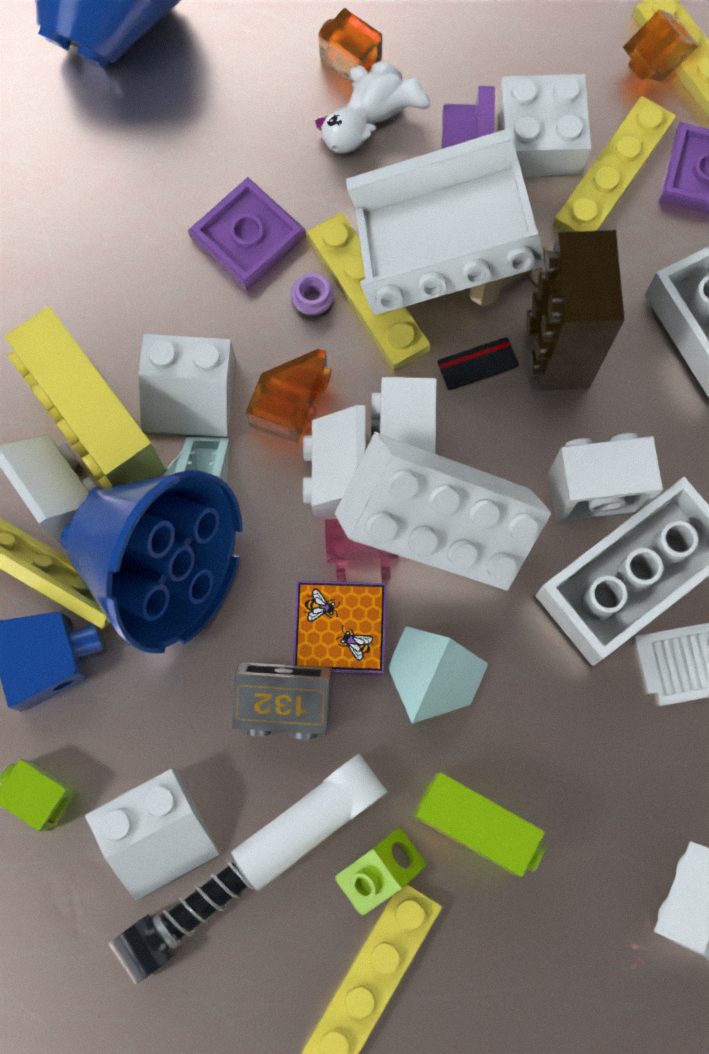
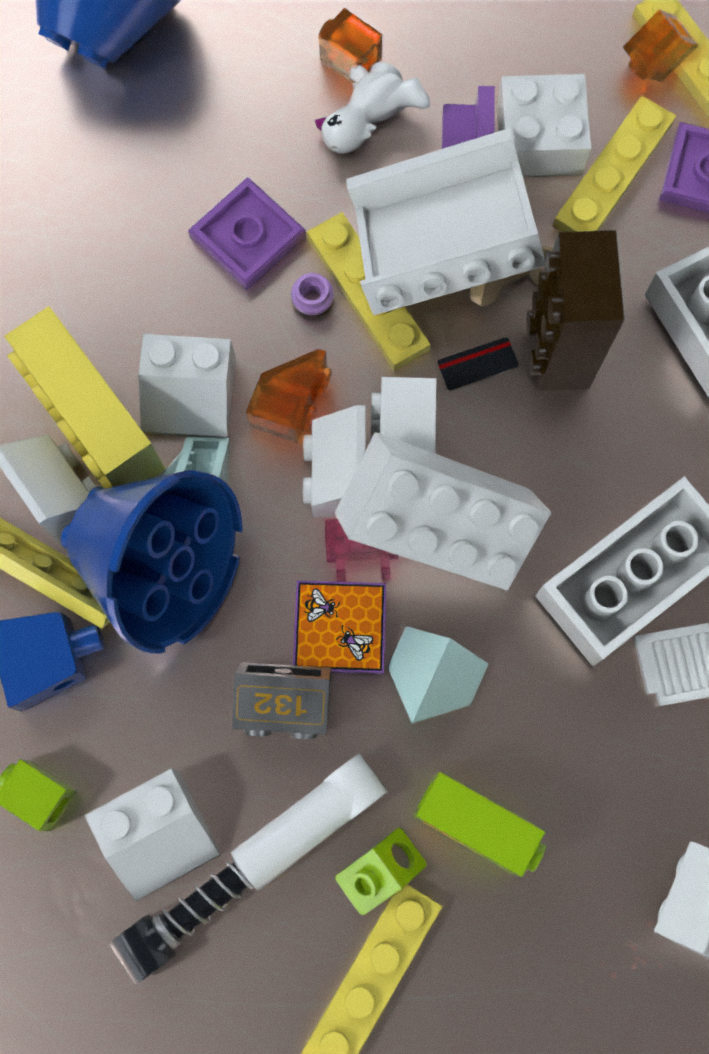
white brick [548,433,663,523] -> none

